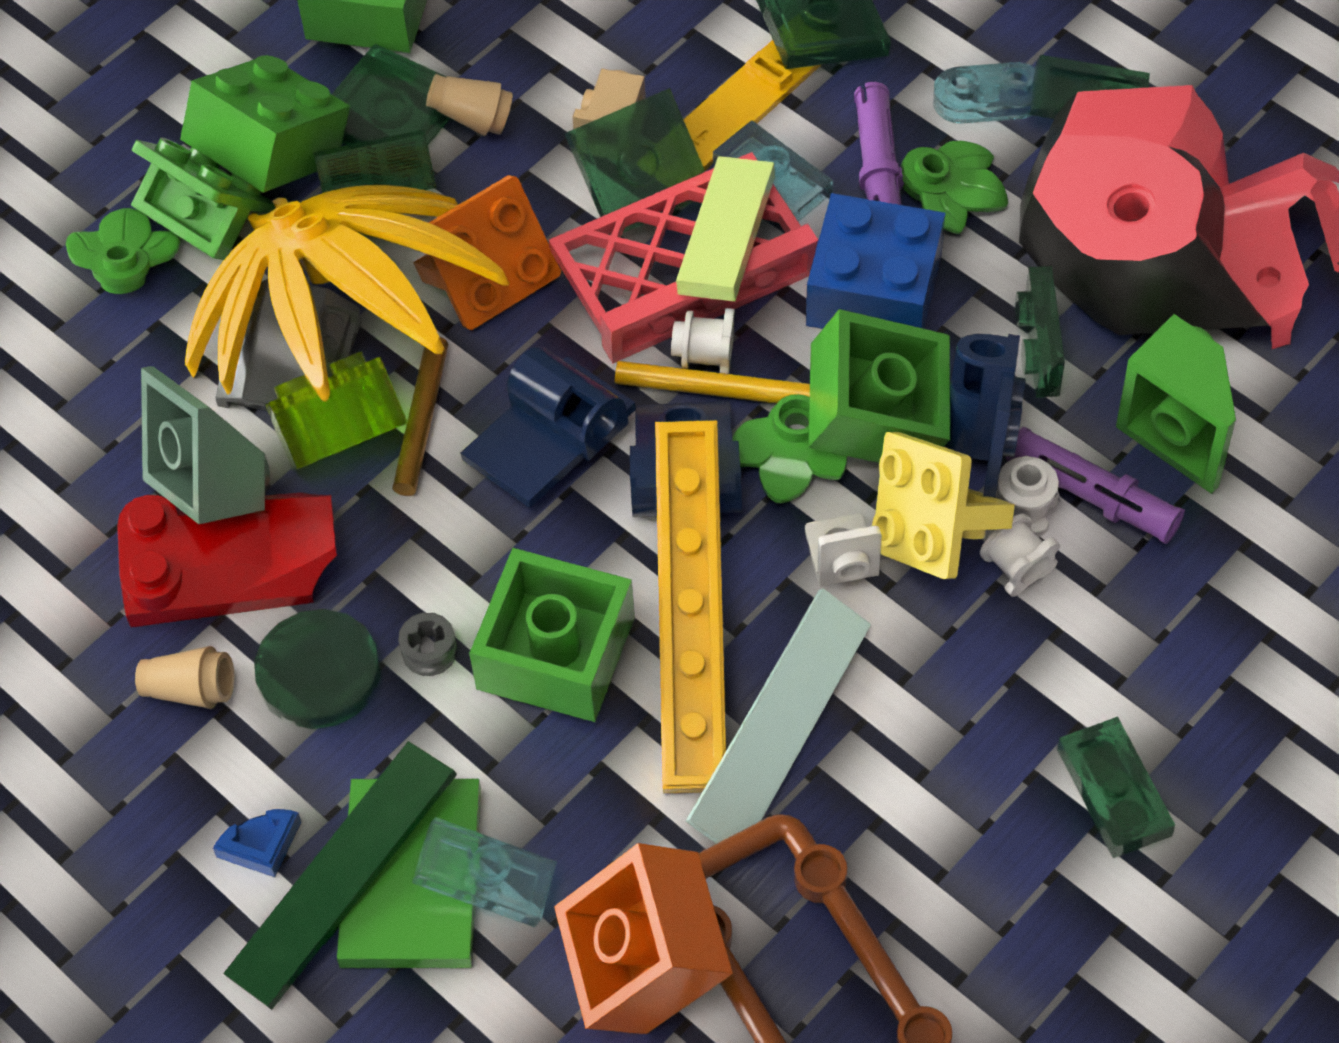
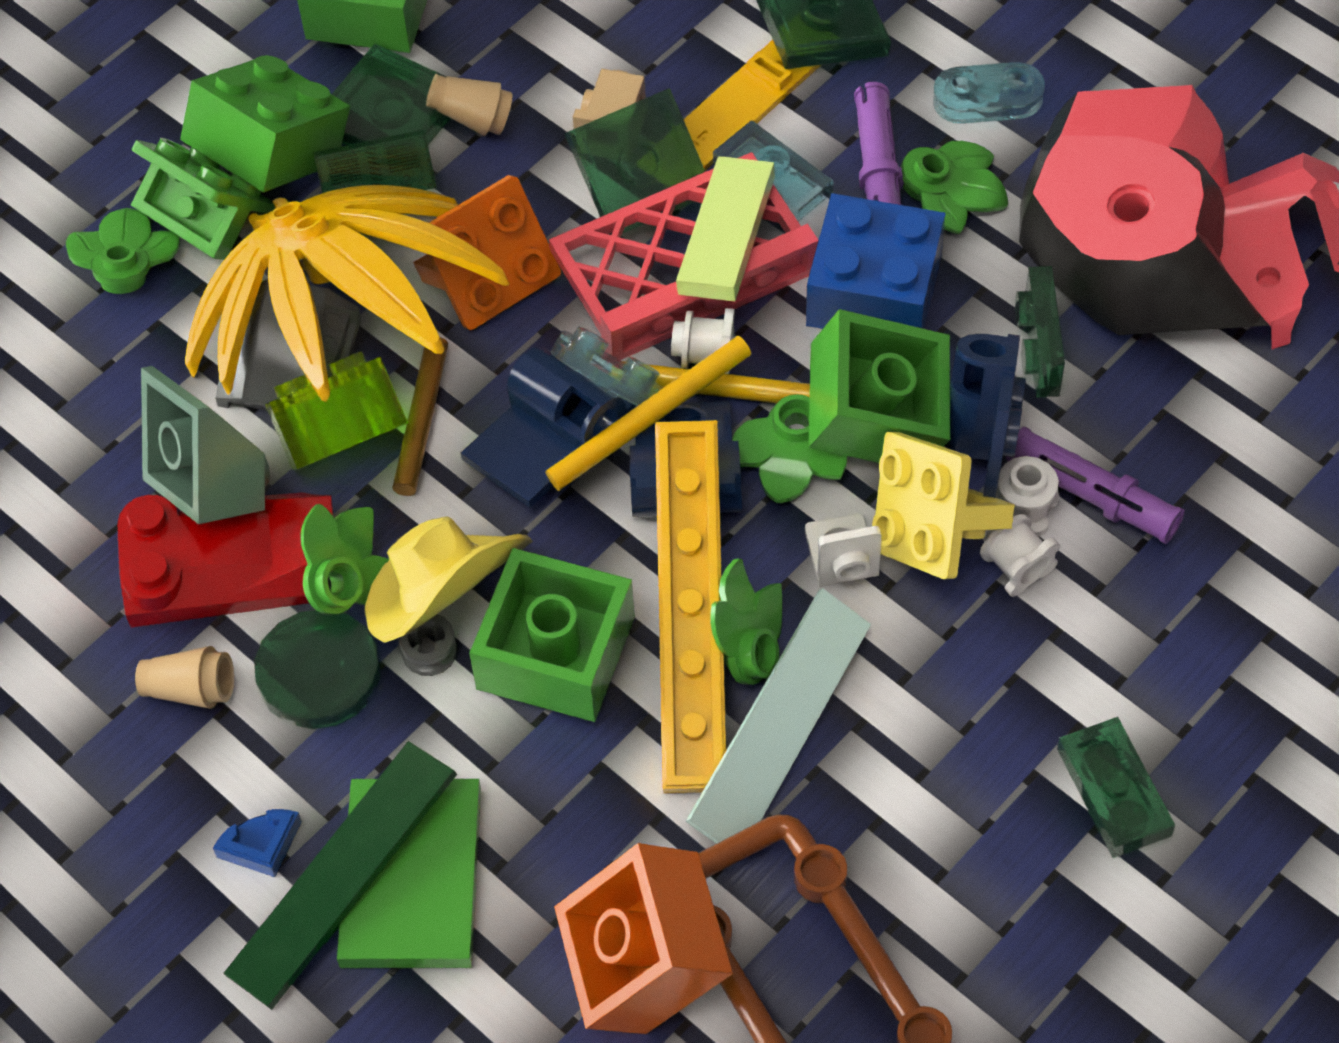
clear light blue plate [412,817,557,927] -> none
clear green plate [1029,55,1150,119] -> none
bright green slope [1116,314,1236,494] -> none
none -> bright green plate [301,504,389,615]
none -> light yellow hat [364,516,533,643]
none -> yellow bar [545,336,751,491]
none -> clear light blue plate [550,326,663,406]
none -> bright green plate [710,559,782,685]

